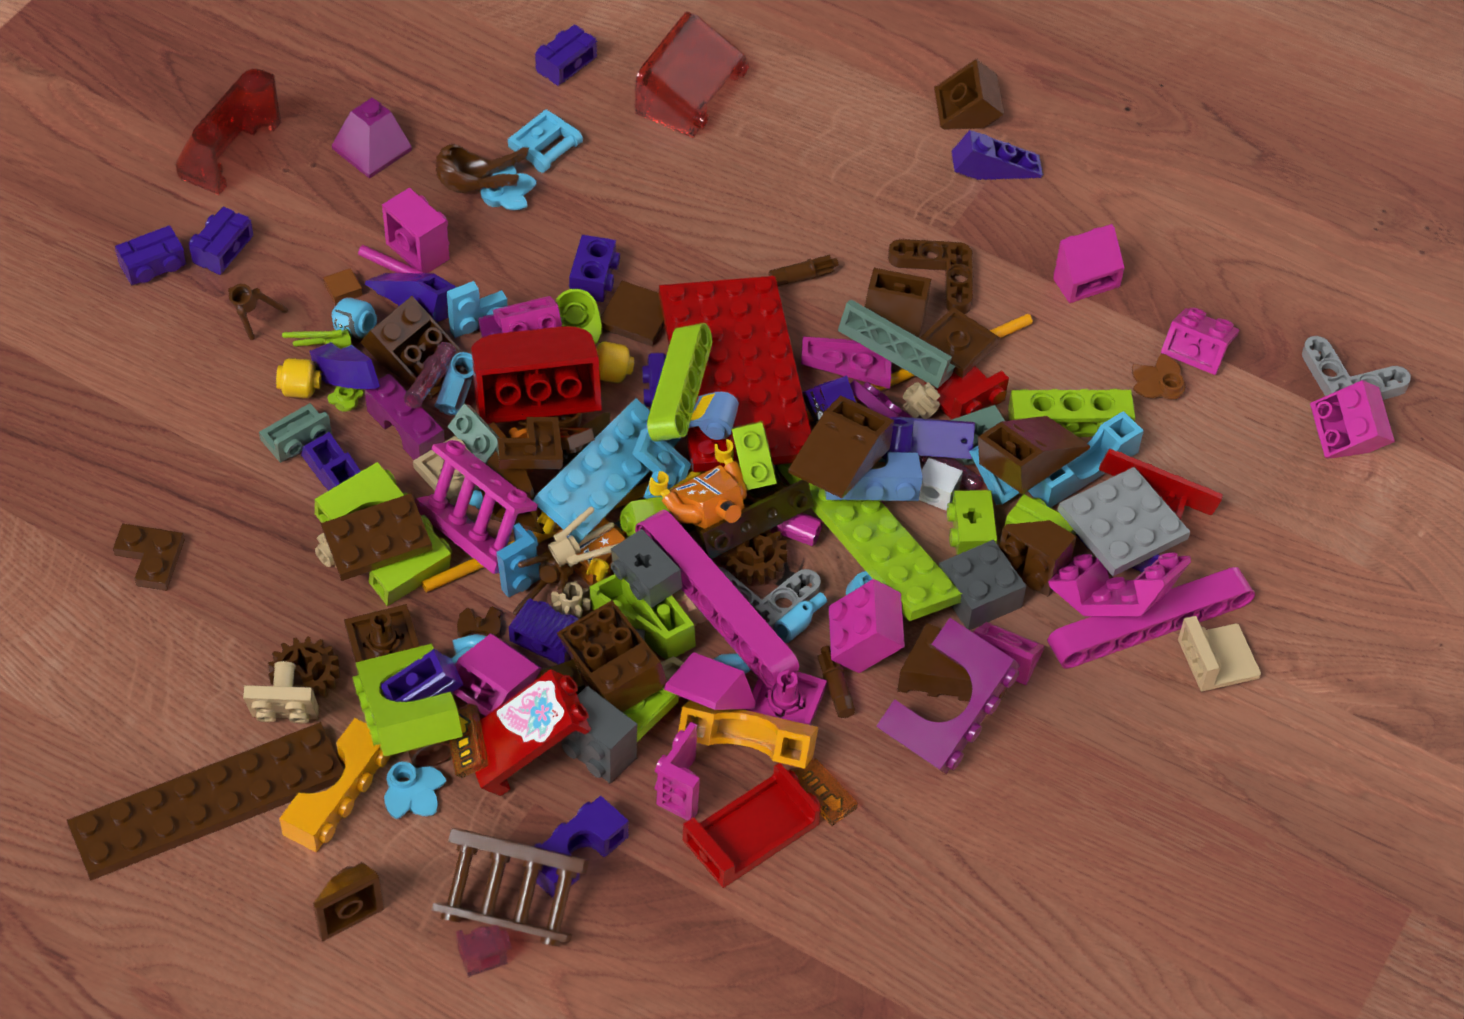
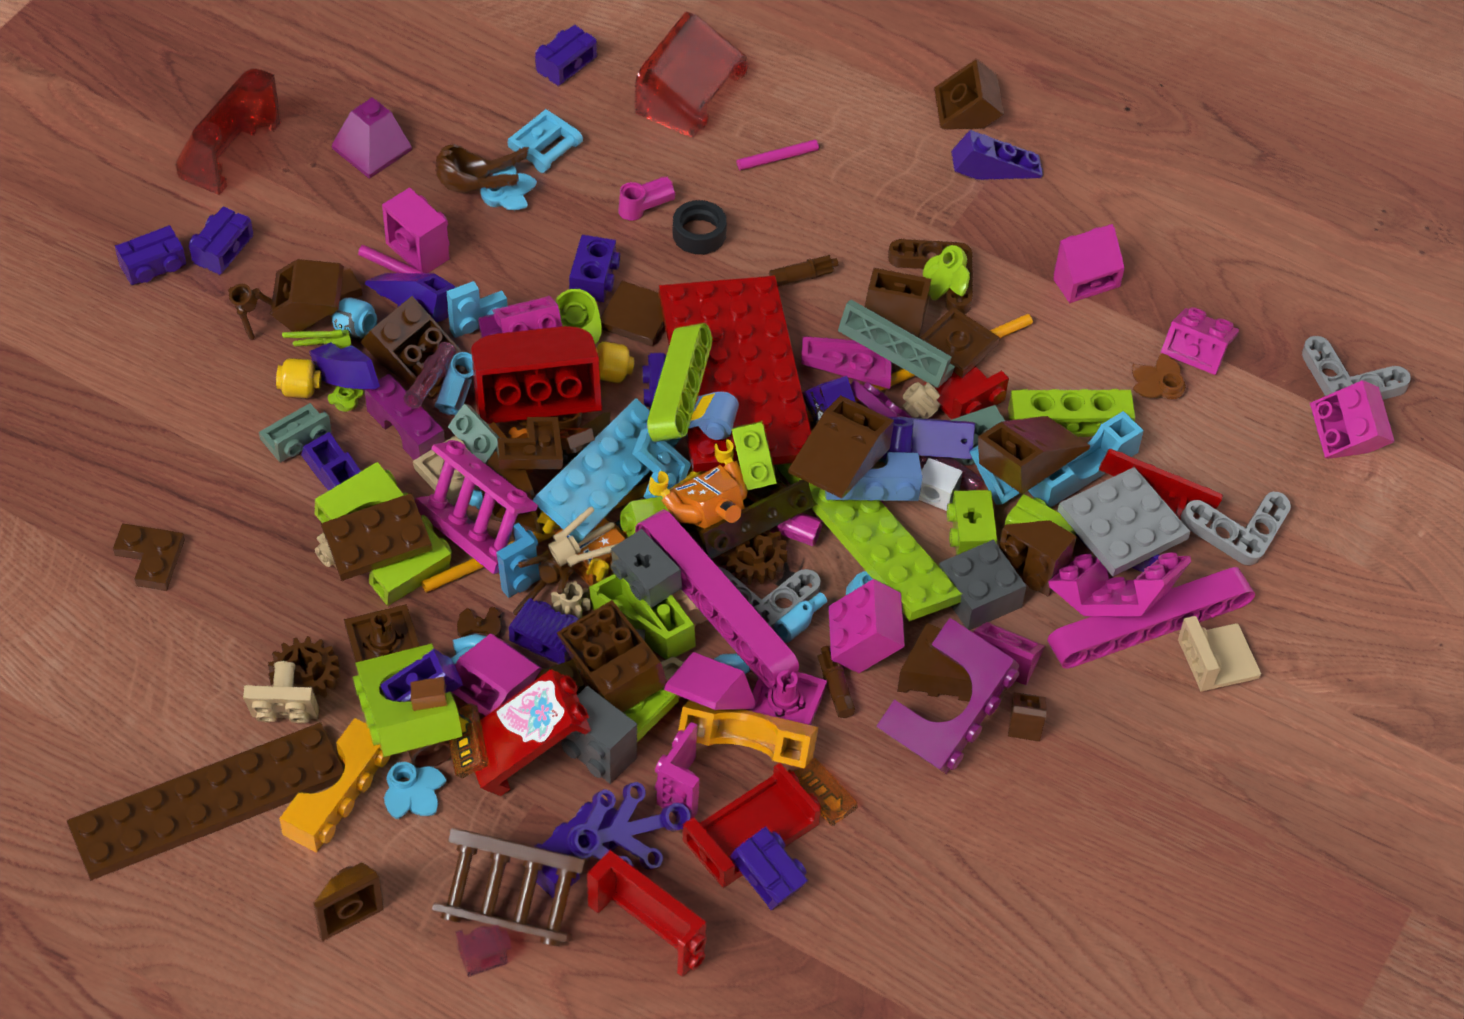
none -> reddish brown slope [270,259,344,332]
none -> dark orange tile [411,677,447,711]
none -> dark purple plant [566,782,690,870]
none -> red panel [587,850,707,977]
none -> dark pink piece [618,177,675,221]
none -> black tyre [672,200,727,254]
none -> dark purple brick [729,827,808,911]
none -> dark pink bar [737,139,819,170]
none -> lime plate [922,245,970,300]
none -> reddish brown slope [1008,692,1047,742]
none -> light grey beam [1180,491,1291,566]

